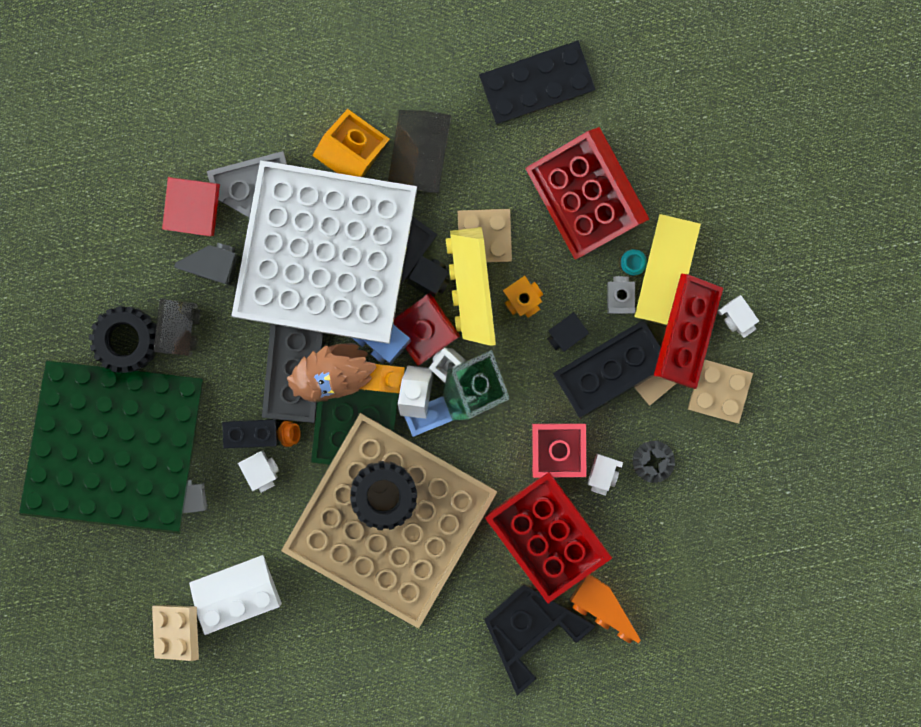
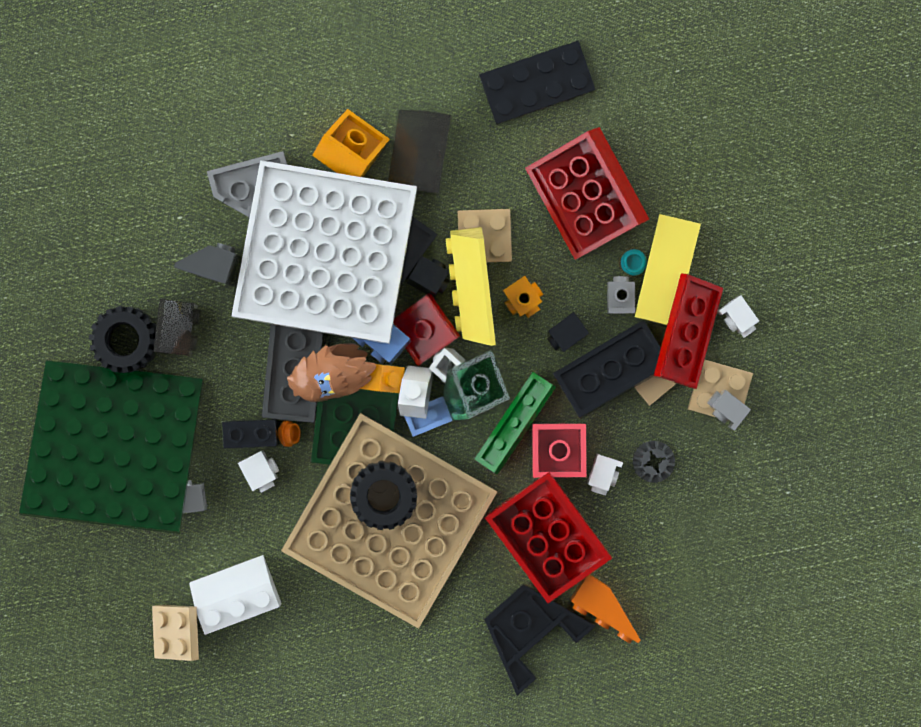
tile [162,177,220,236] -> none
none -> green plate [475,372,556,475]
none -> light grey brick [707,390,751,431]

